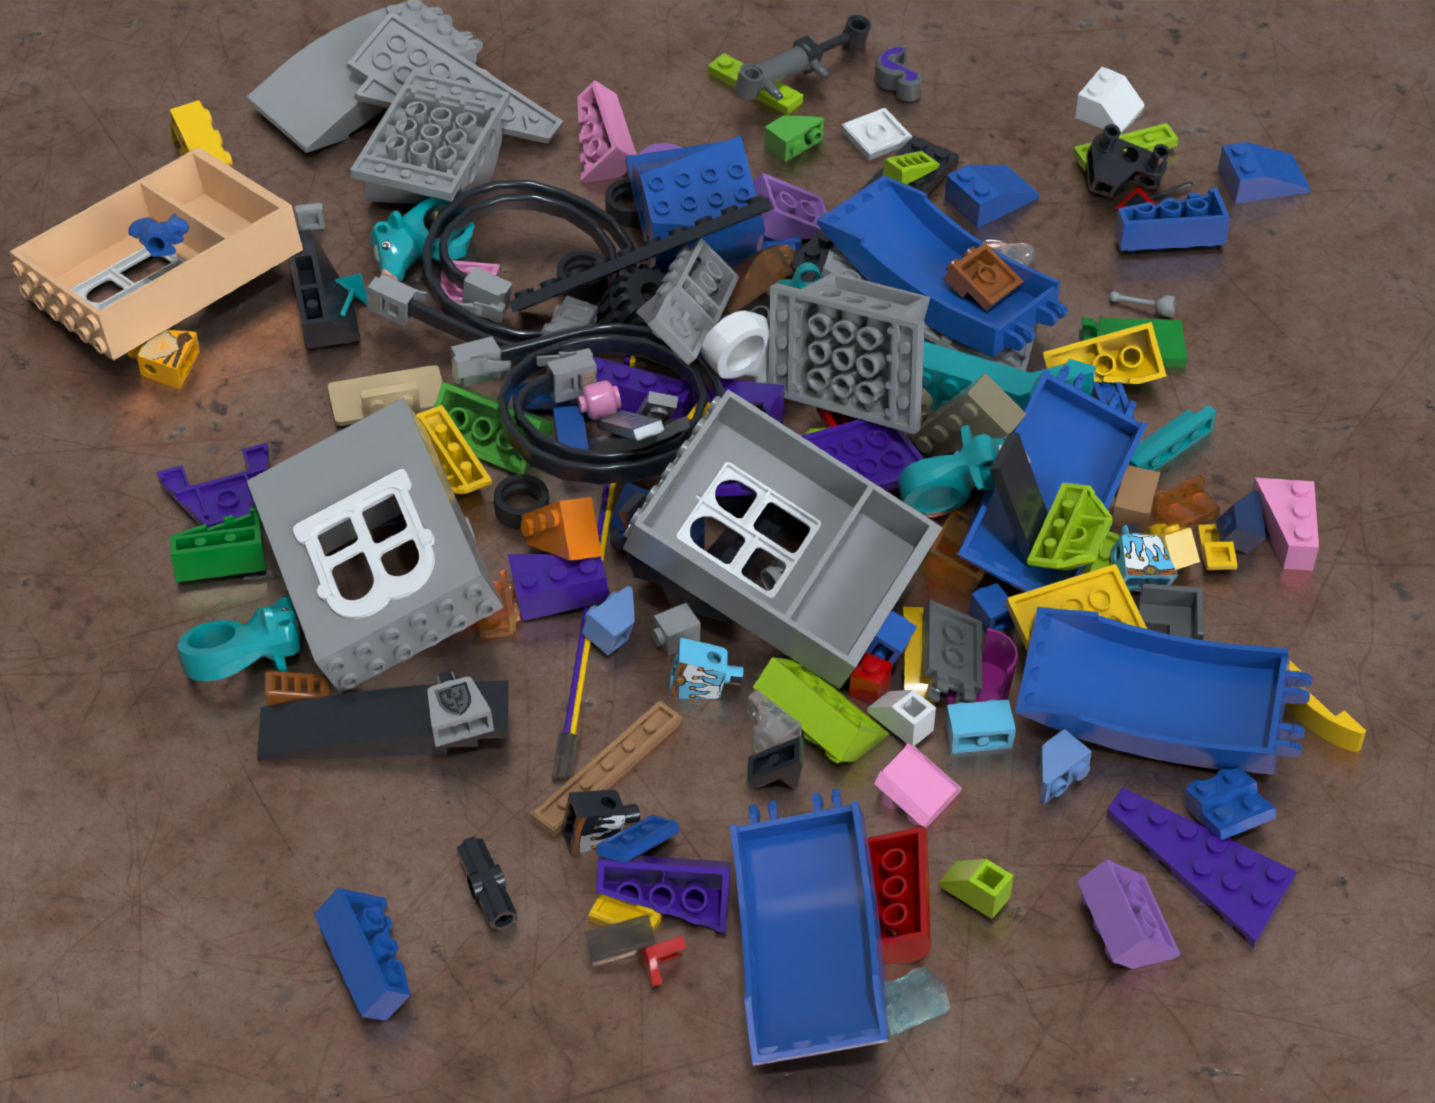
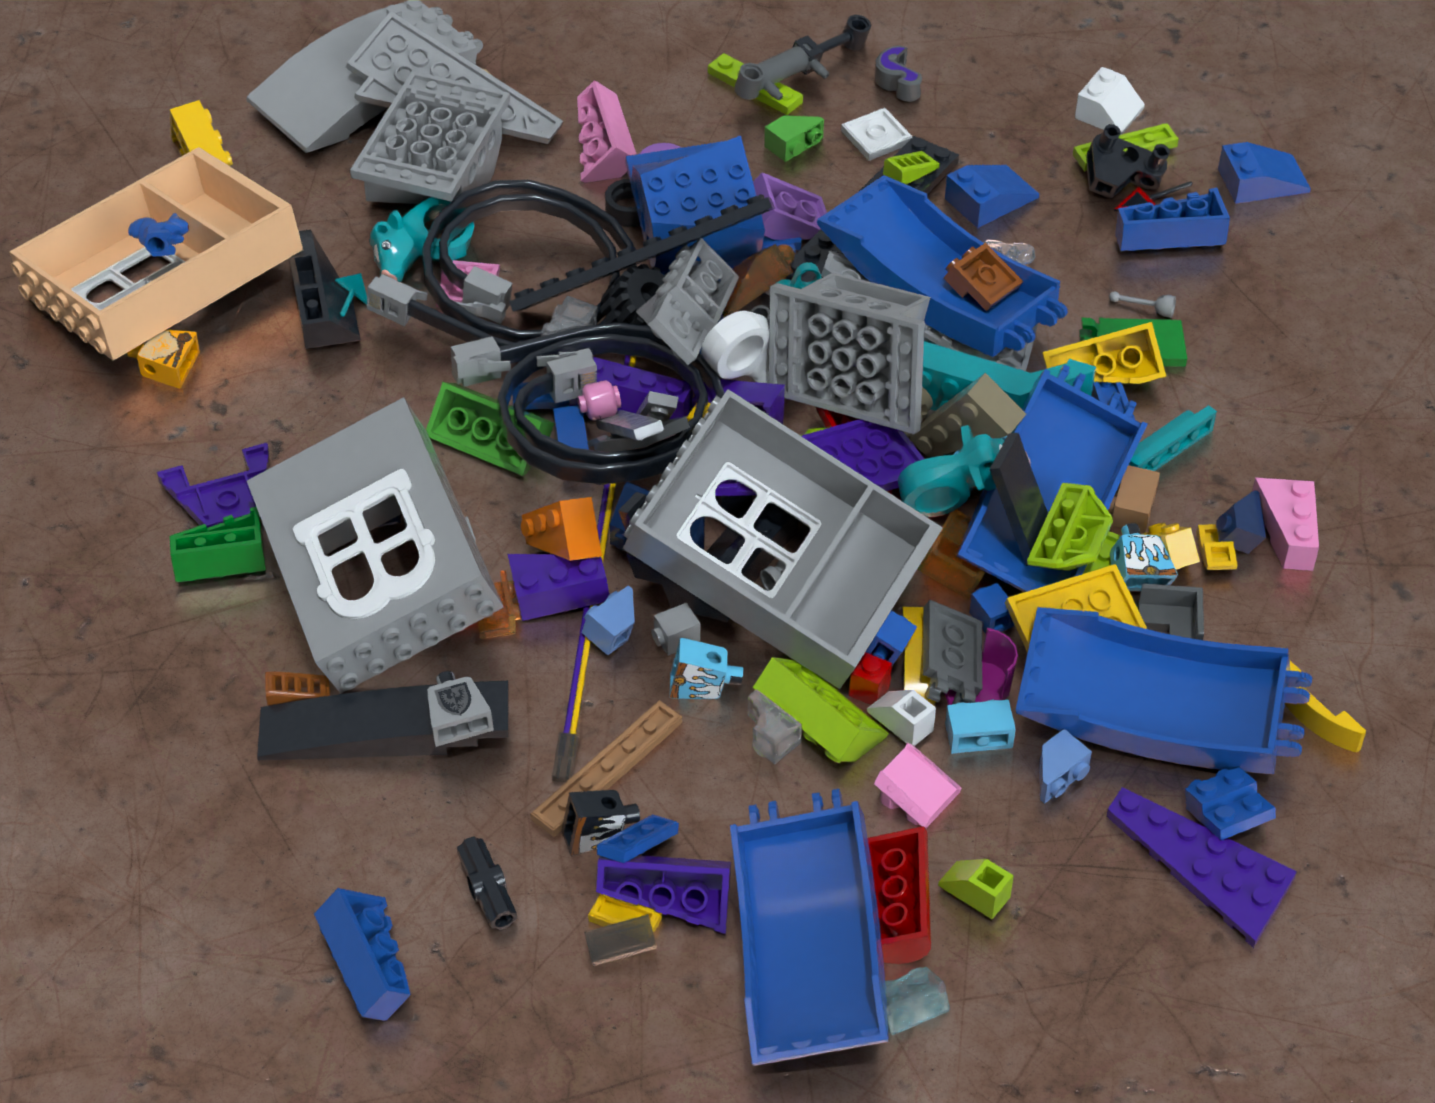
teal animal [177,596,302,681] -> none
light grey tile [295,203,325,231] -> none
tan bracket [328,365,443,426] -> none
yellow wedge [416,405,492,494] -> none
black tyre [494,474,549,529] -> none
black tyre [557,251,608,301] -> none
red tile [639,935,687,987] -> none
black slope [747,736,804,790] -> none
medium lavender slope [1077,859,1181,969] -> none
clear orange bracket [1151,474,1221,528] -> none

